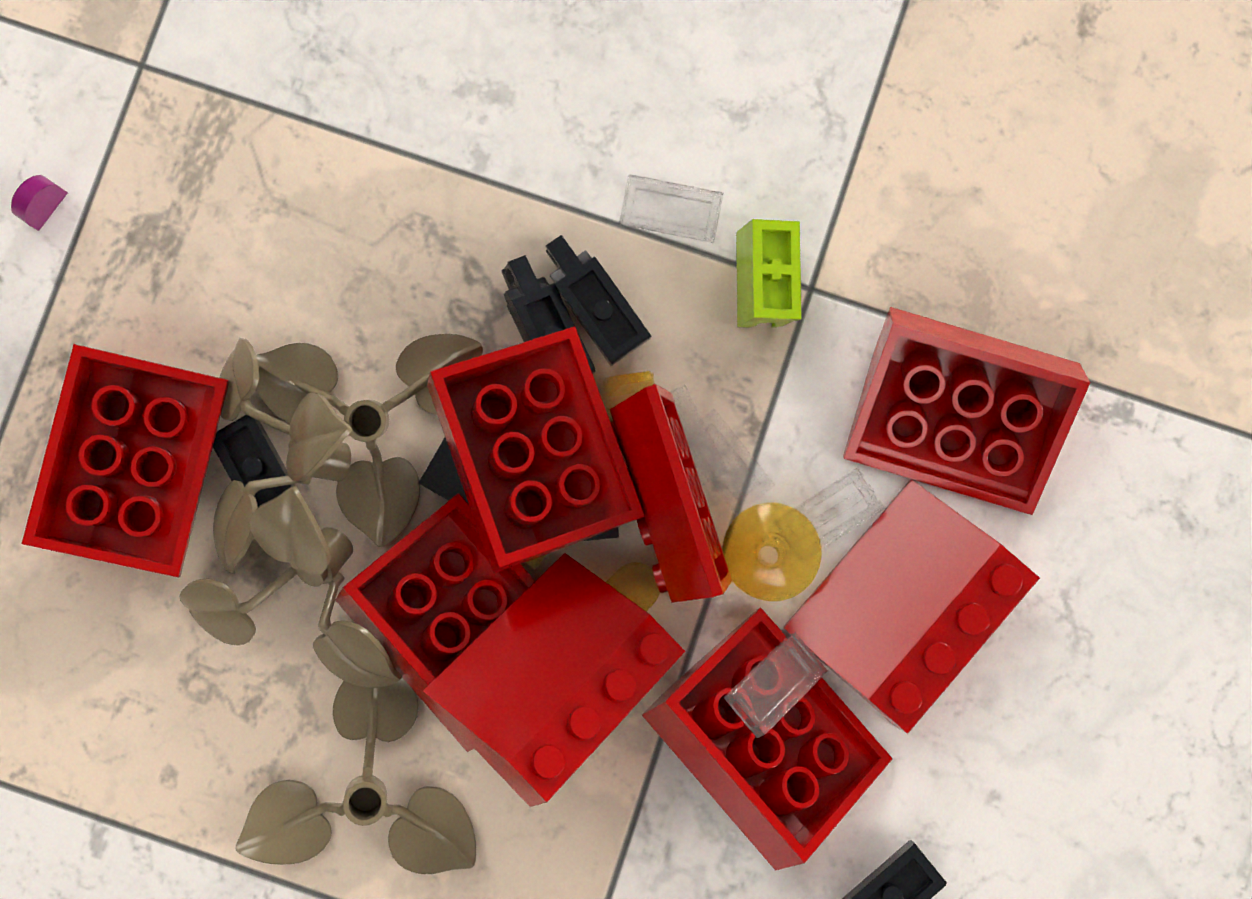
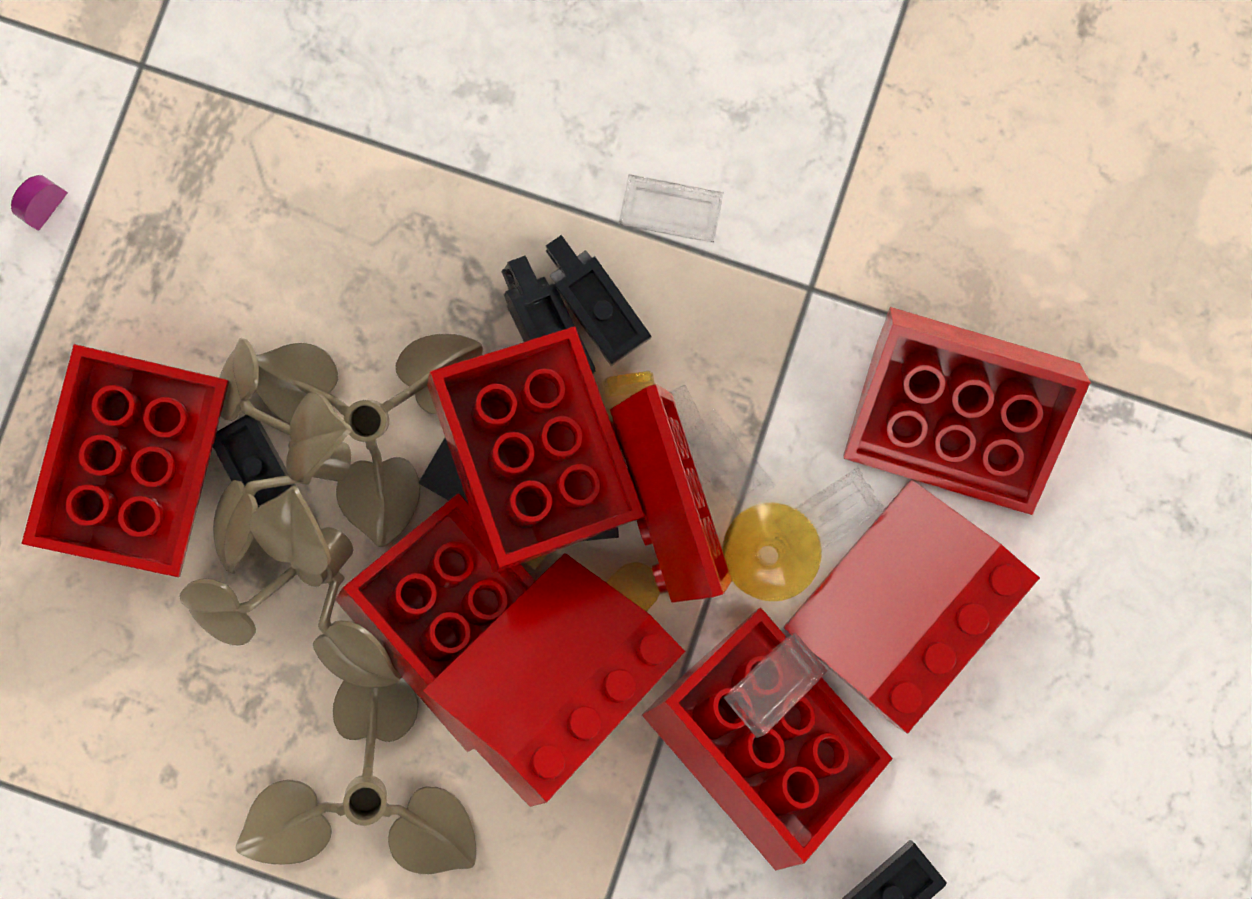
lime hinge [736,219,801,328] -> none

